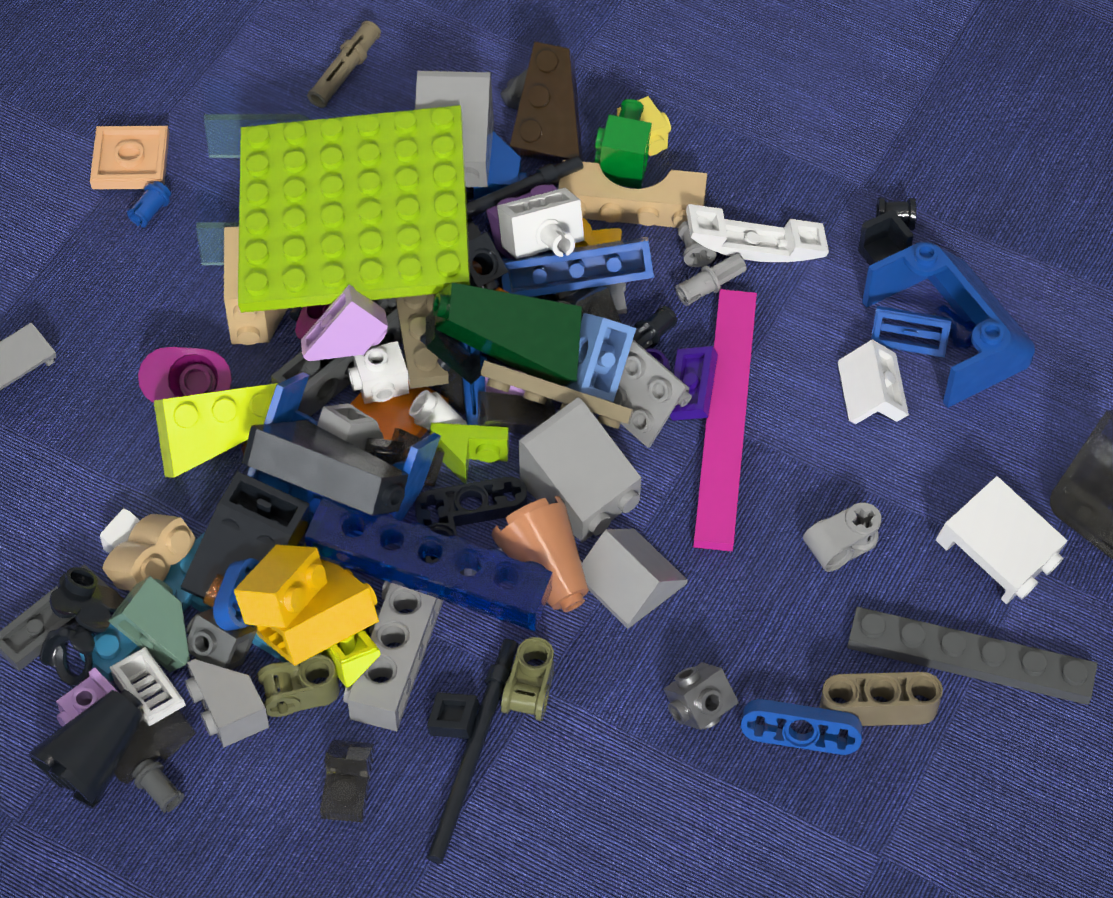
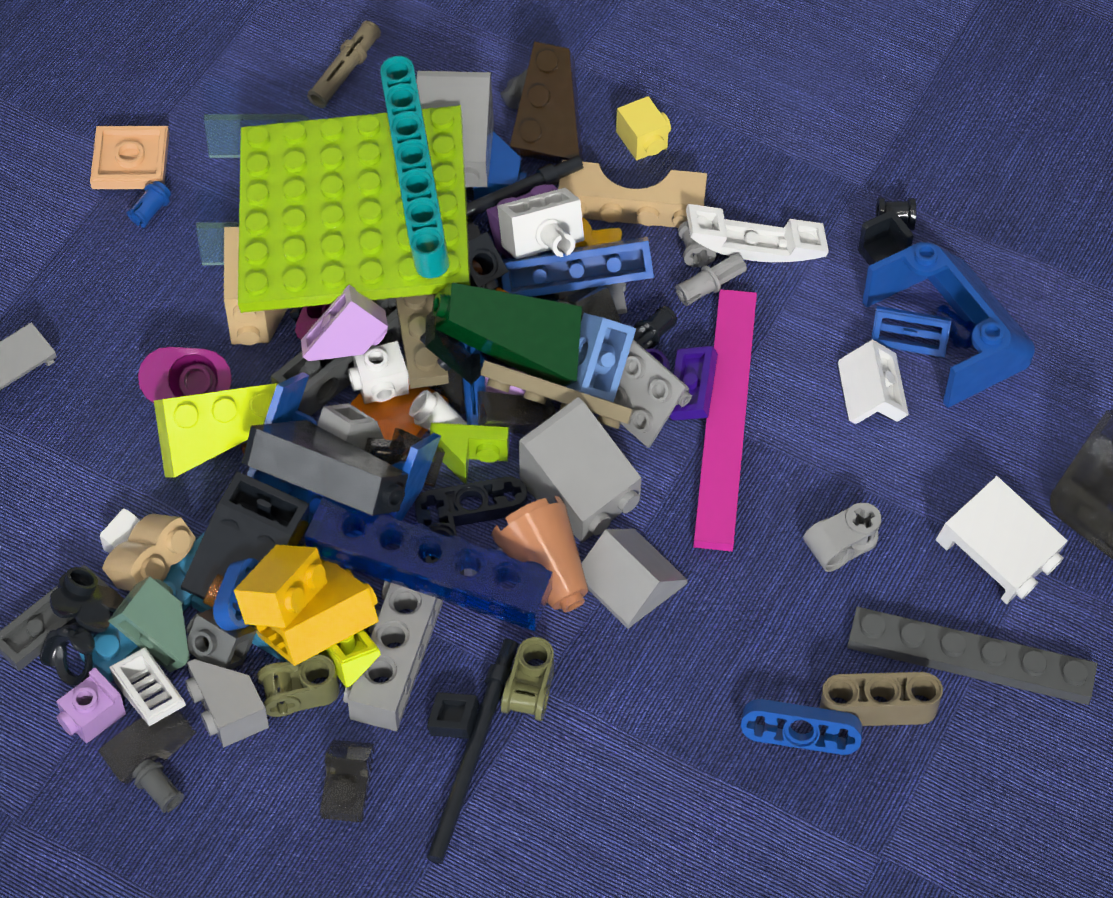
black cone [29,689,144,809] -> none
green brick [594,99,652,189] -> none
flat silver brick [664,662,739,730] -> none
none -> teal beam [380,56,449,278]

